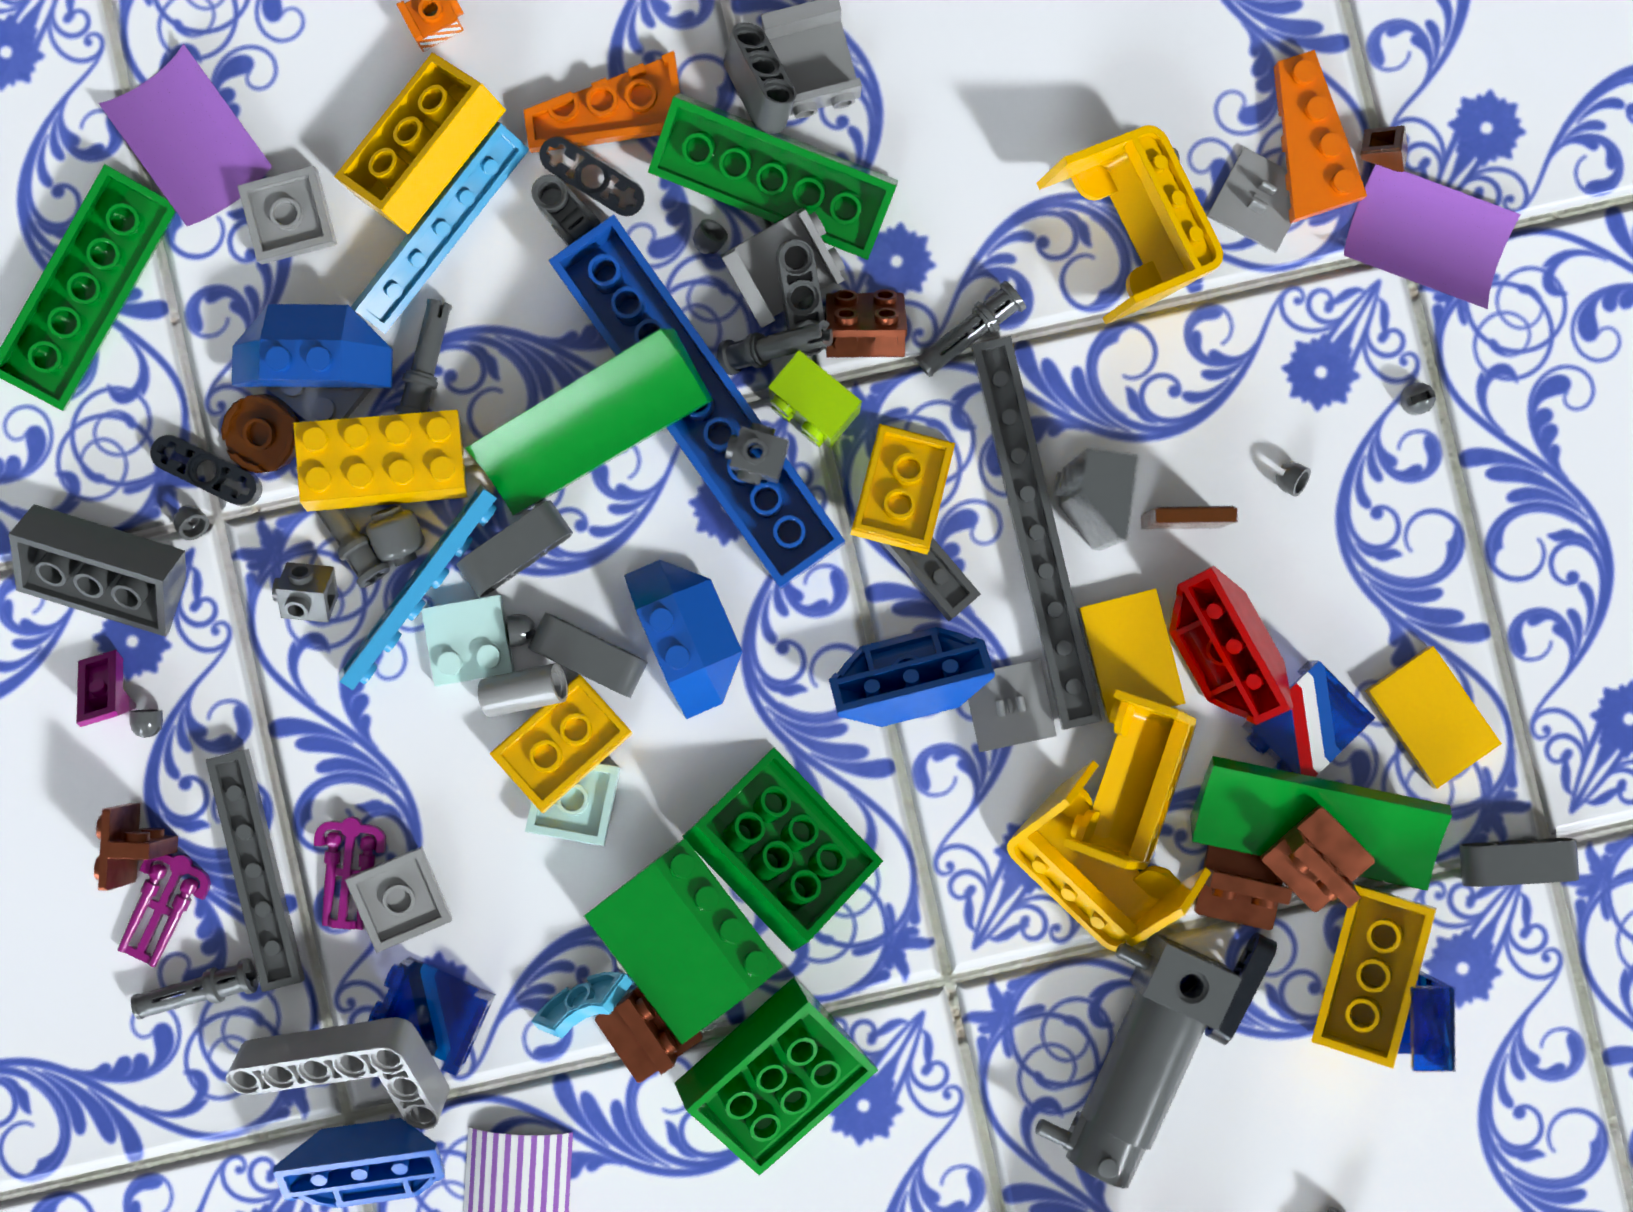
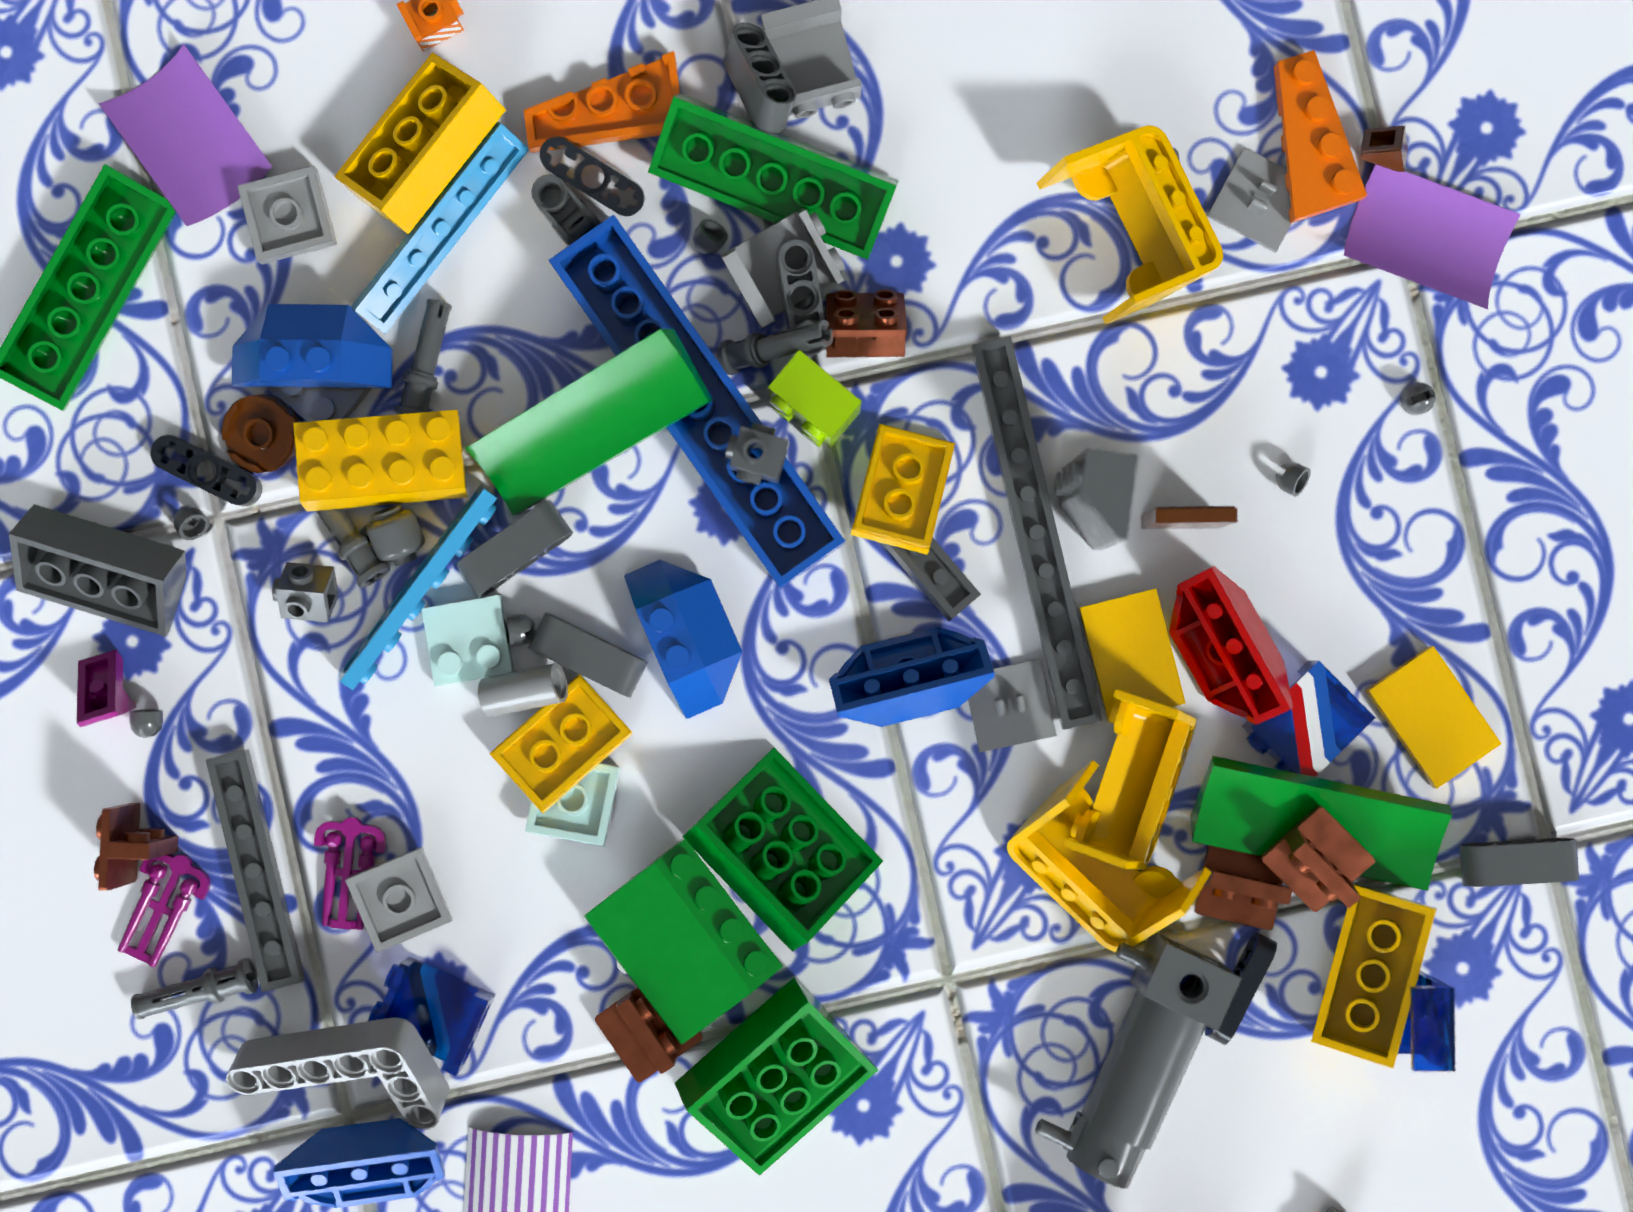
medium azure tile [531,972,633,1038] -> none
dark grey pin [915,281,1026,378] -> none

